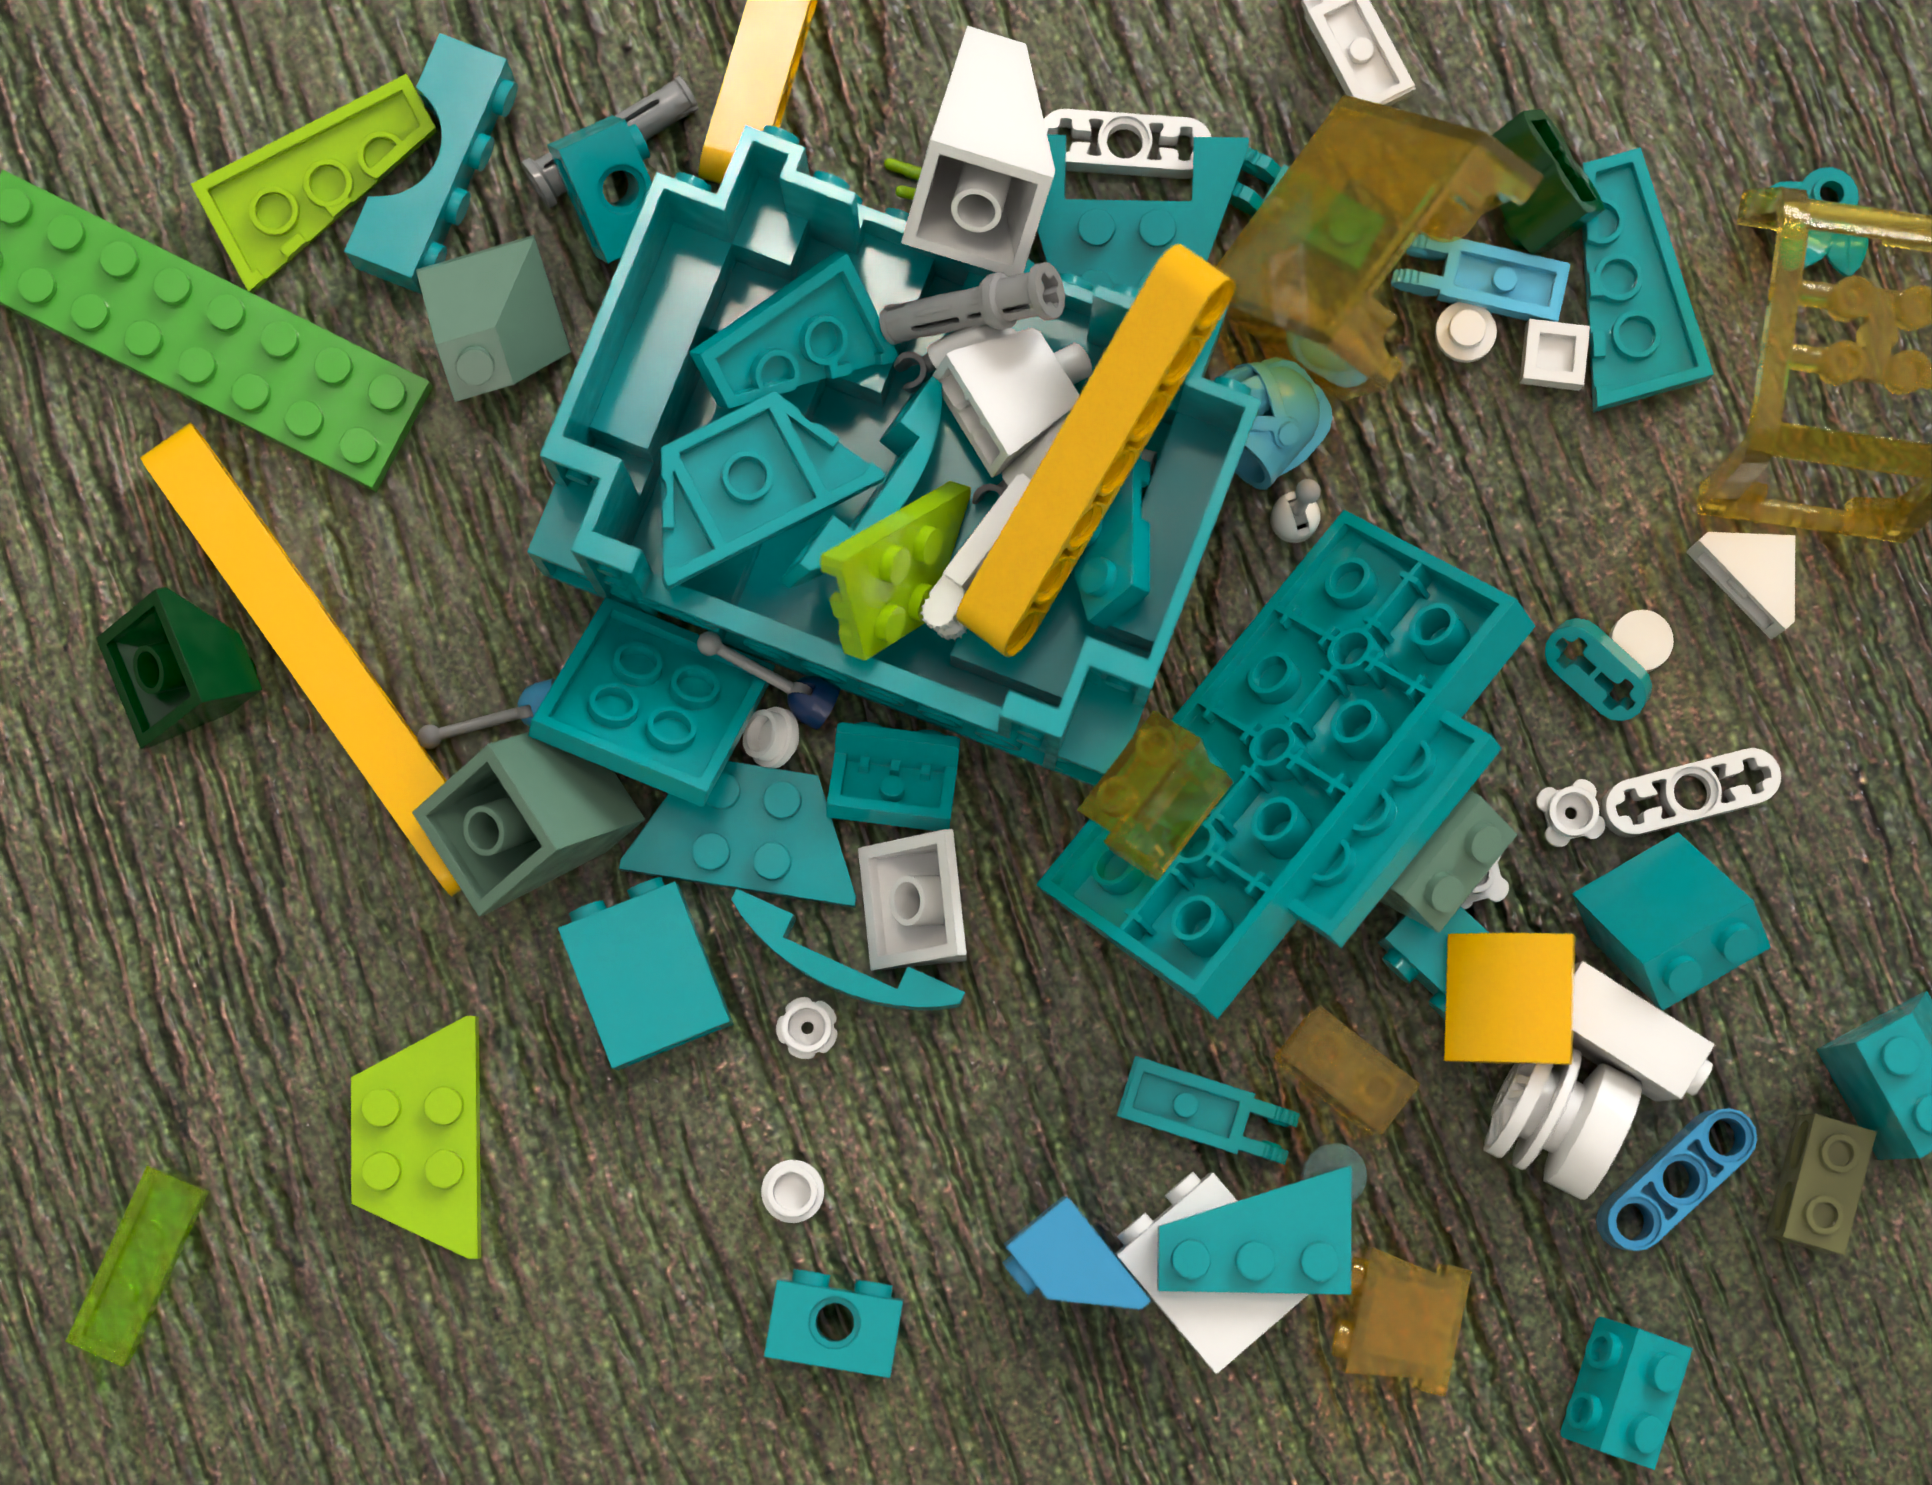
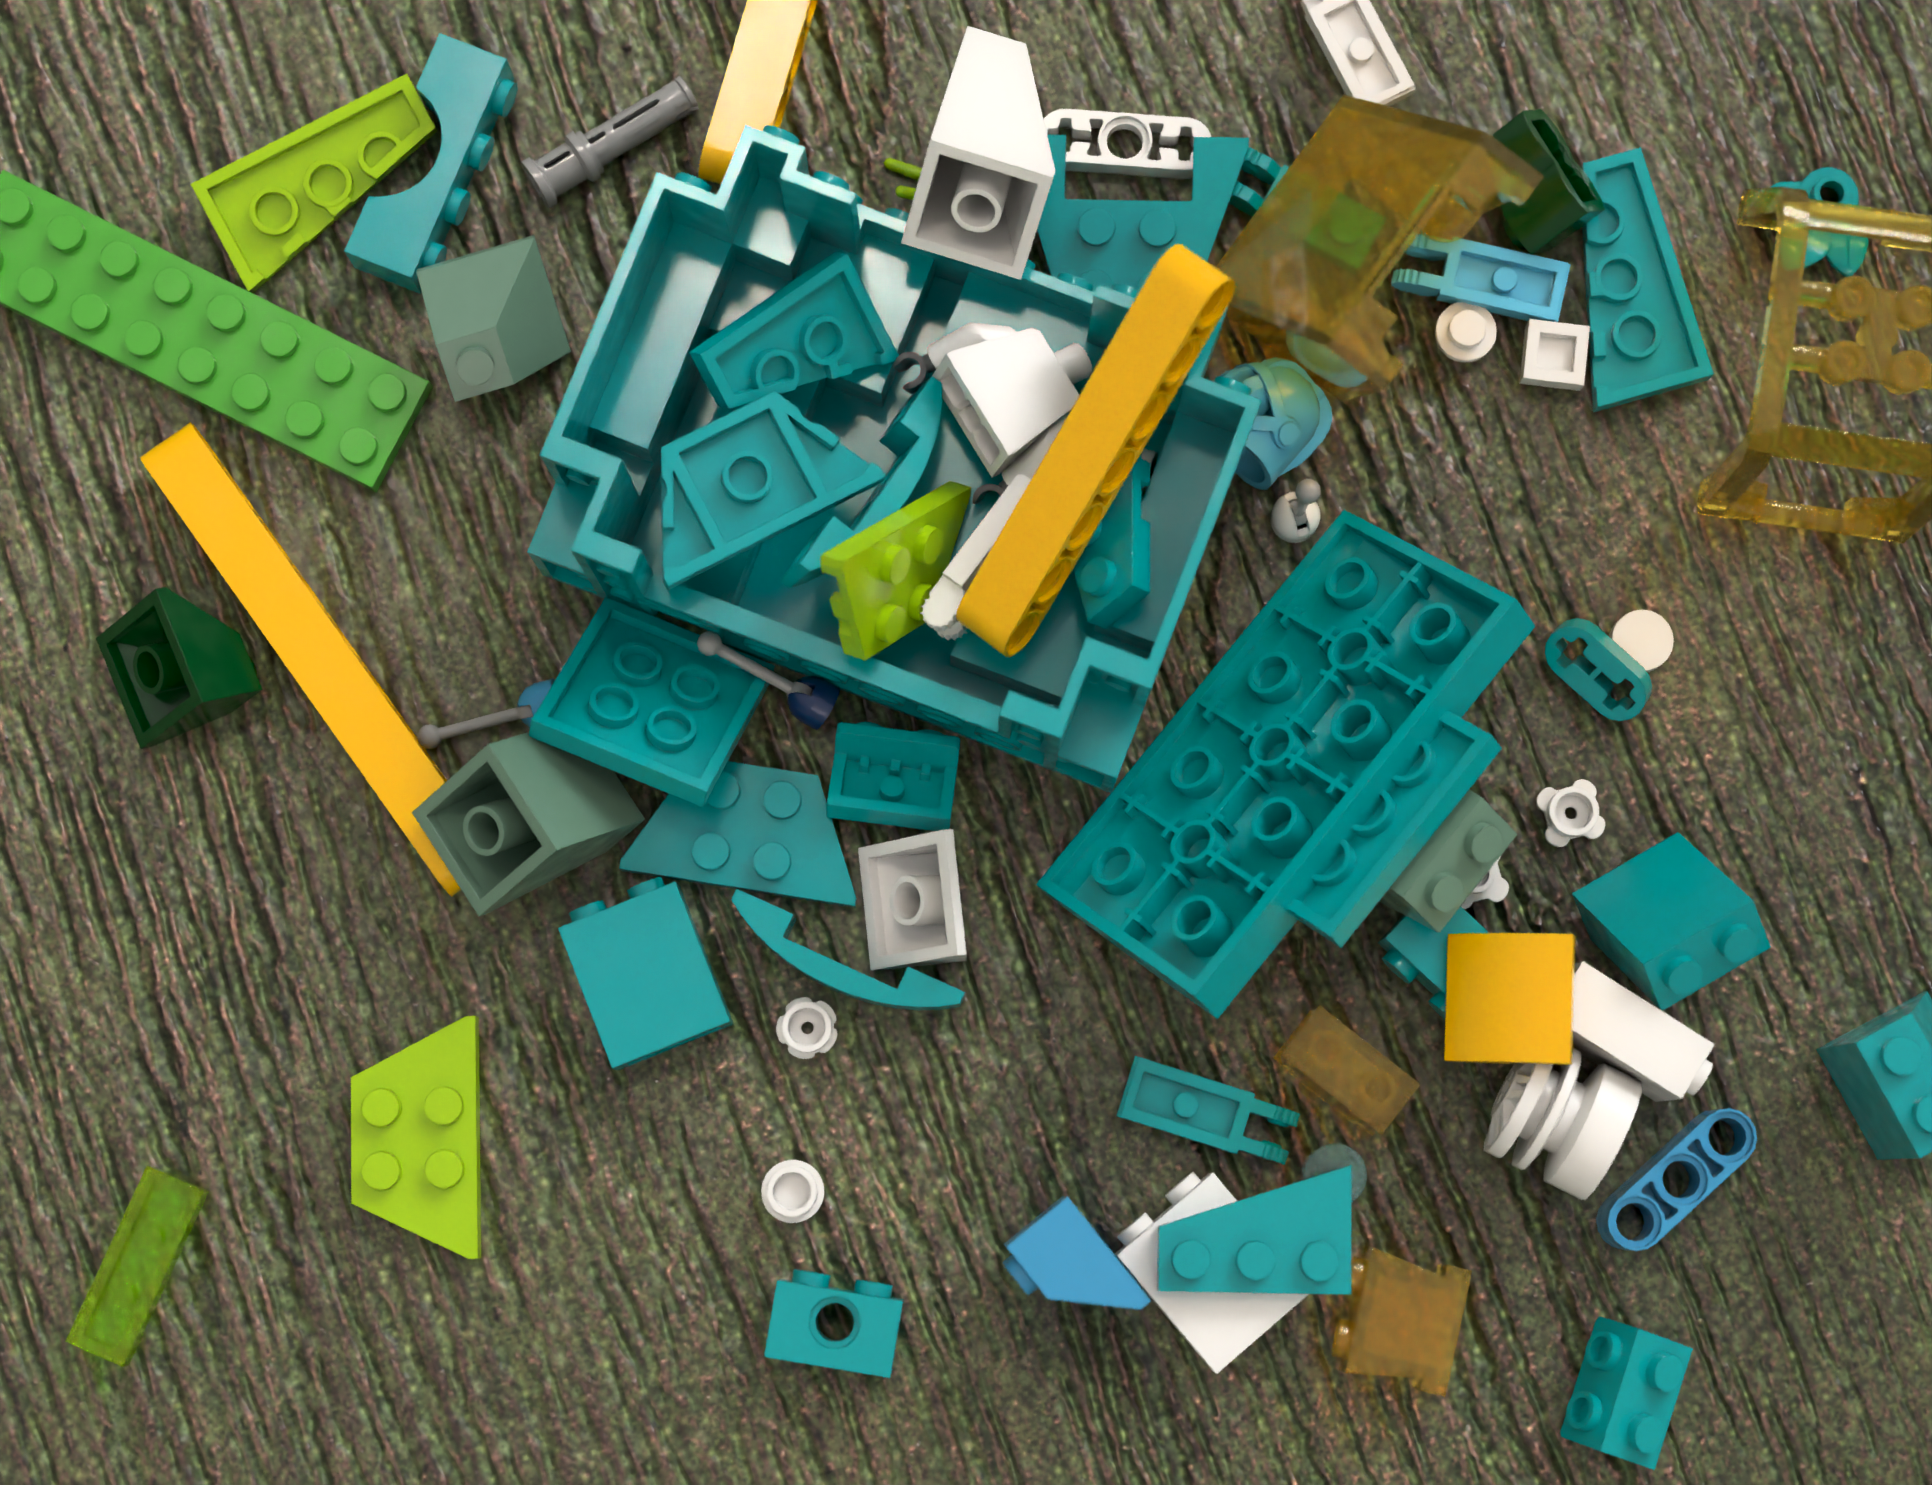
teal brick [547,115,652,263] -> none
white plate [743,707,799,769] -> none
light grey pin [879,262,1065,345] -> none
clear yellow hips [1077,710,1233,881] -> none
white beam [1600,748,1781,837] -> none
white slope [1686,532,1795,640] -> none
olive brick [1765,1114,1877,1255] -> none

